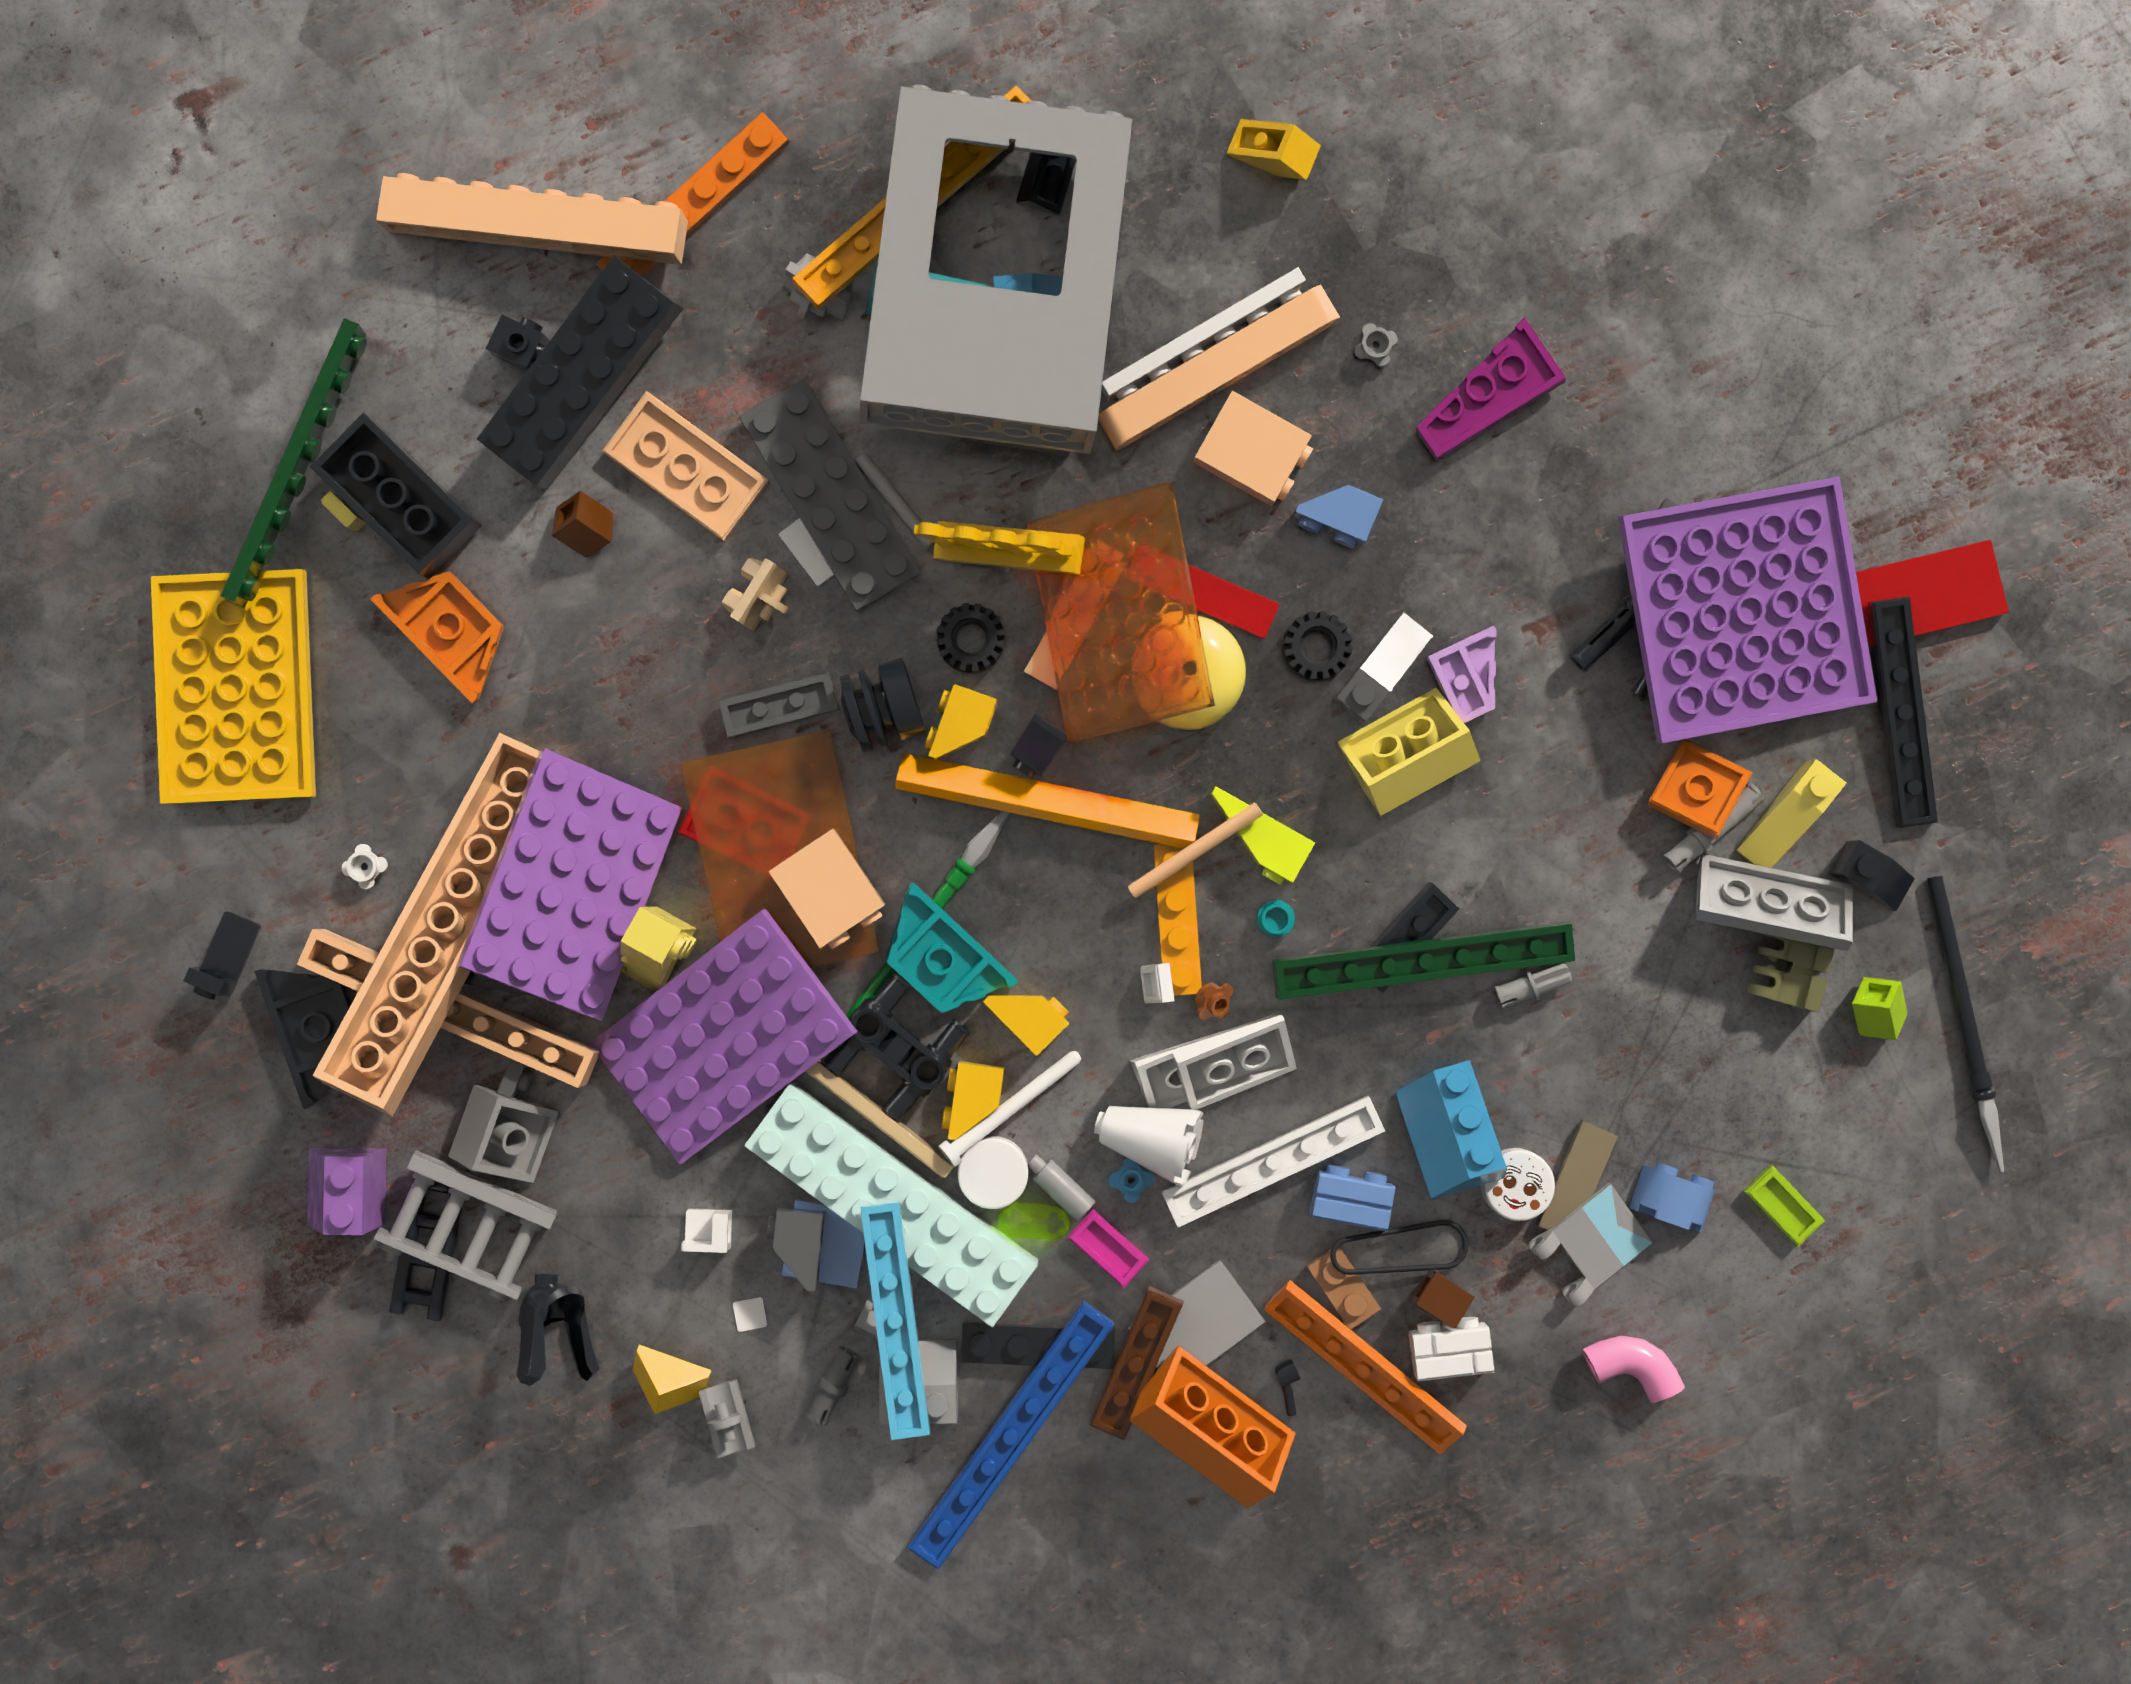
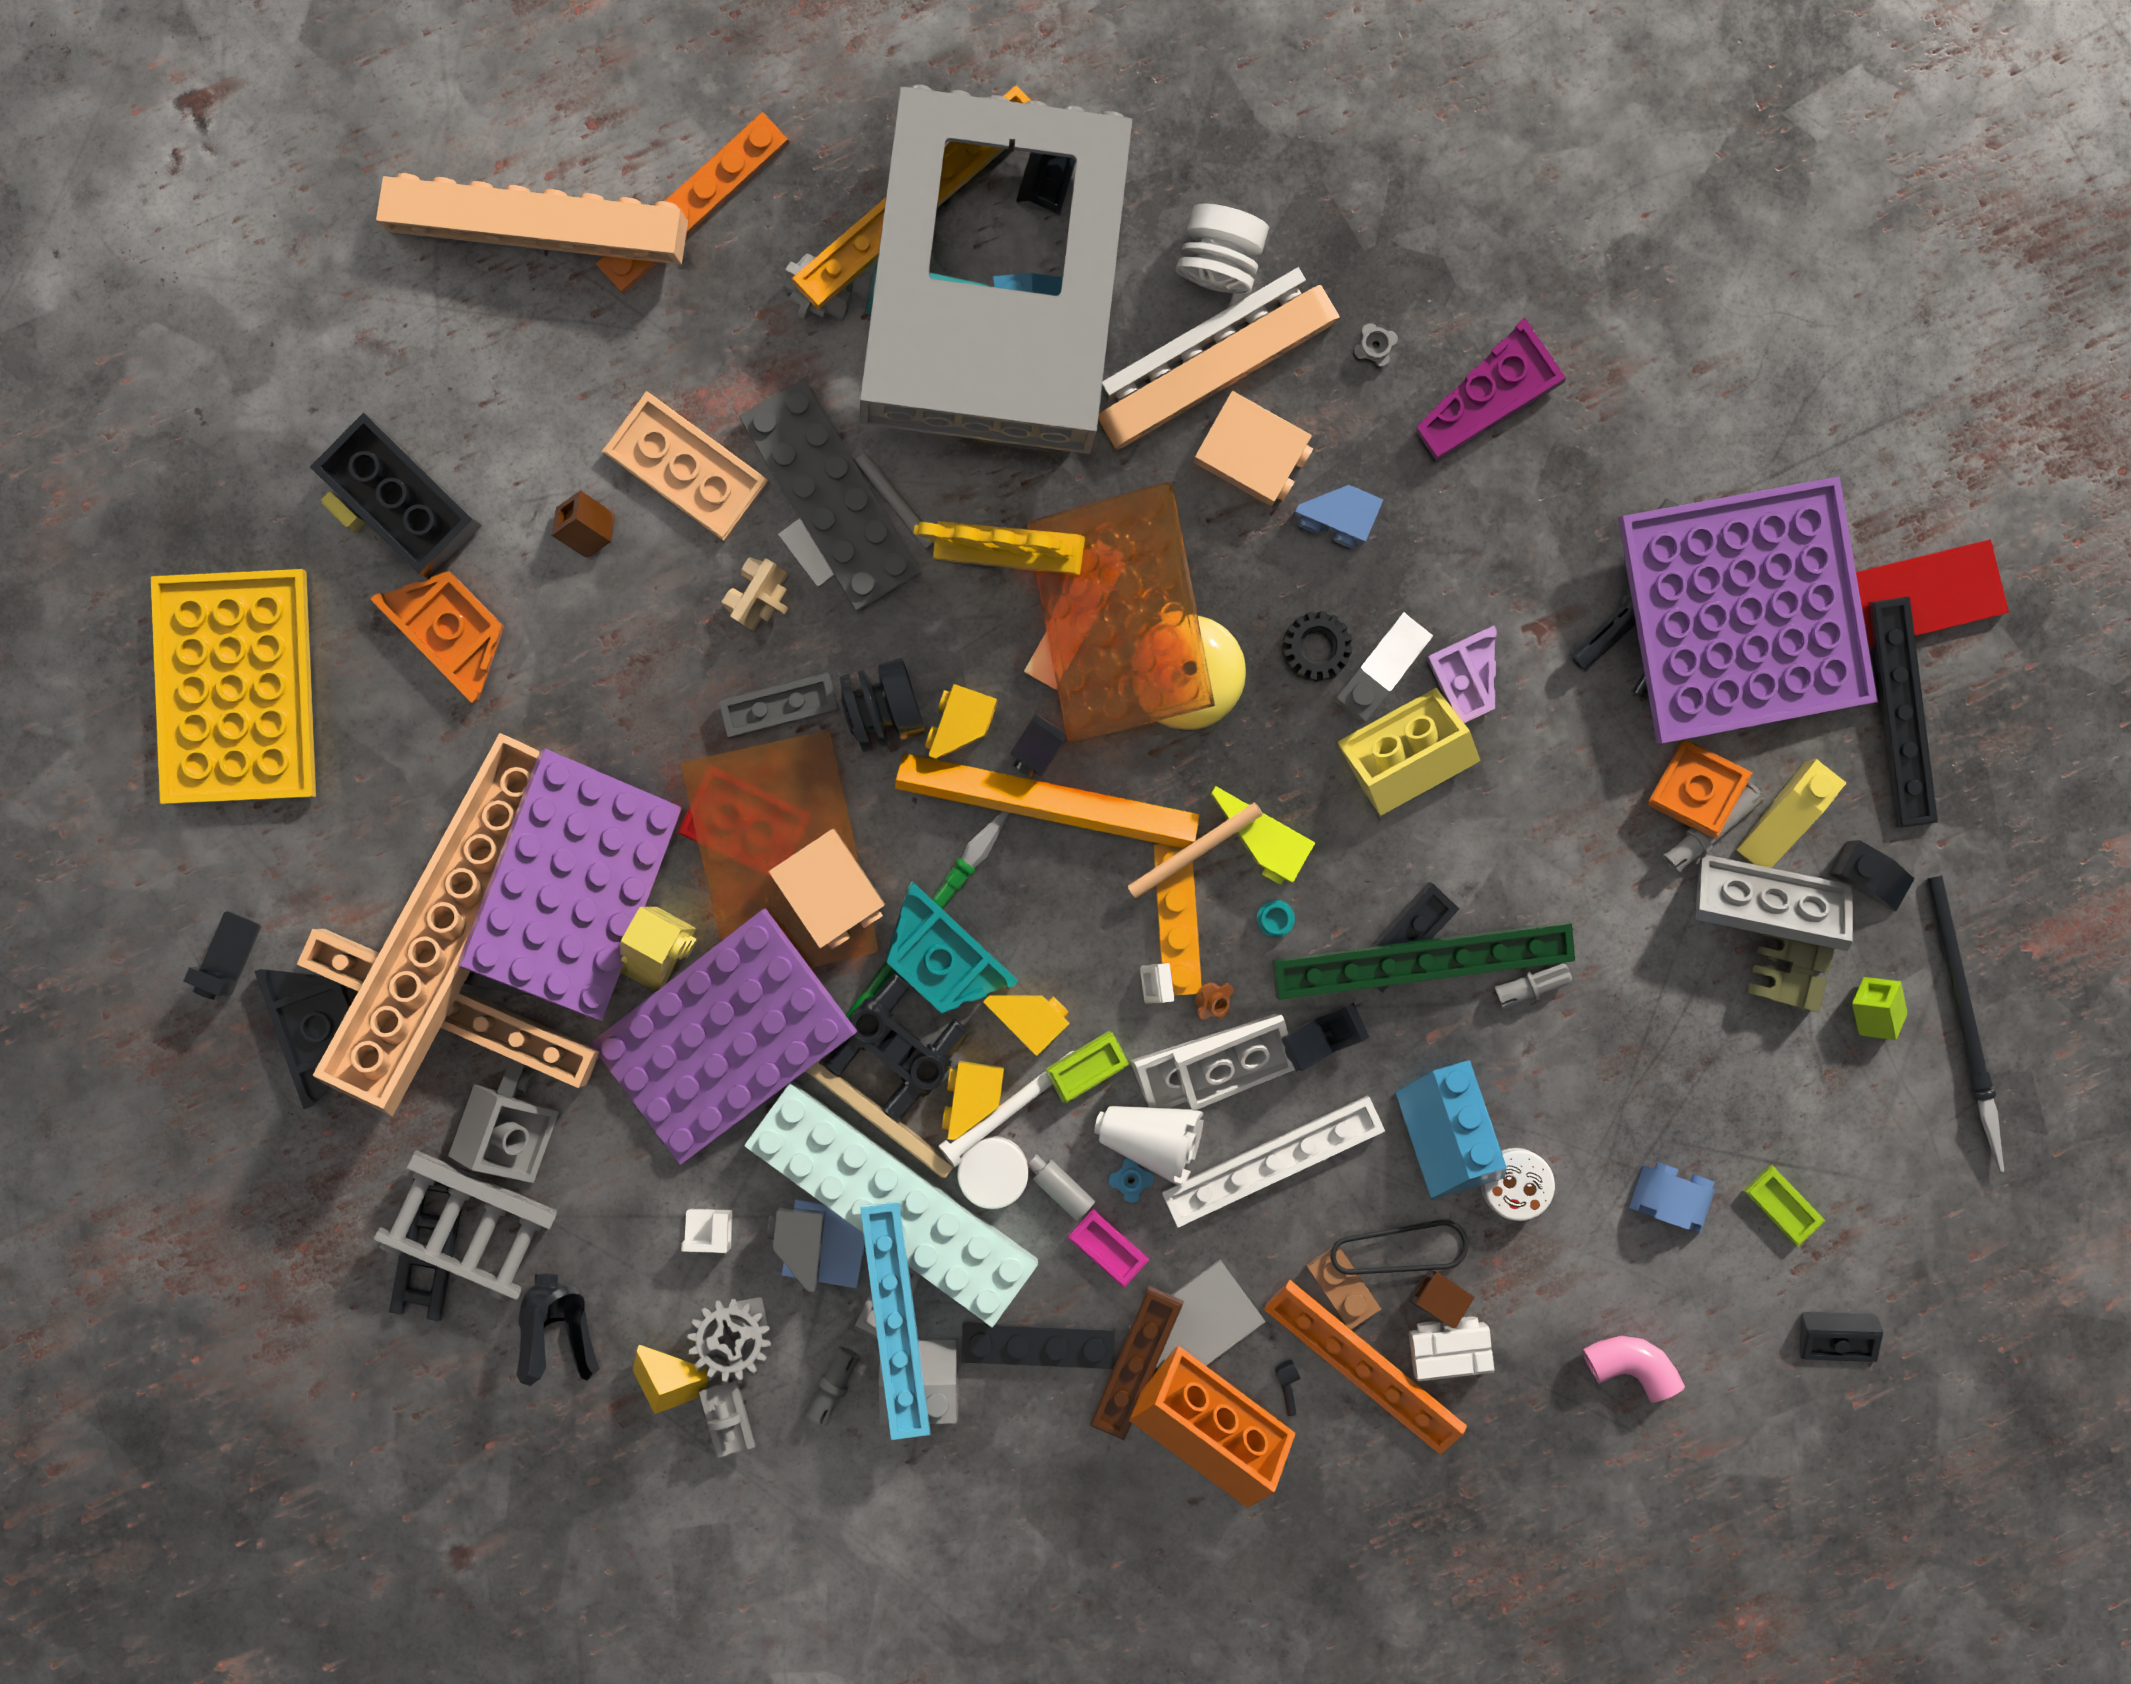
dark green plate [221,318,367,609] -> none
medium lavender slope [307,1147,386,1235] -> none
white plate [342,844,388,889] -> none
black brick [477,255,684,489] -> none
black brick [486,314,550,371] -> none
blue tile [907,1300,1114,1570] -> none
black tyre [936,603,1005,673] -> none
clear neon green beam [998,1201,1070,1241] -> none
red tile [1126,544,1280,639] -> none
yellow slope [1226,119,1321,180] -> none
medium blue brick [1309,1165,1395,1232] -> none
light grey flag [1528,1183,1653,1306] -> none
dark tan tile [1536,1120,1618,1230] -> none
none -> light grey gear [687,1299,771,1385]
none -> lime tile [1045,1031,1130,1103]
none -> white wheel [1175,204,1269,294]
none -> black bracket [1282,1002,1369,1073]
none -> black slope [1800,1312,1884,1362]

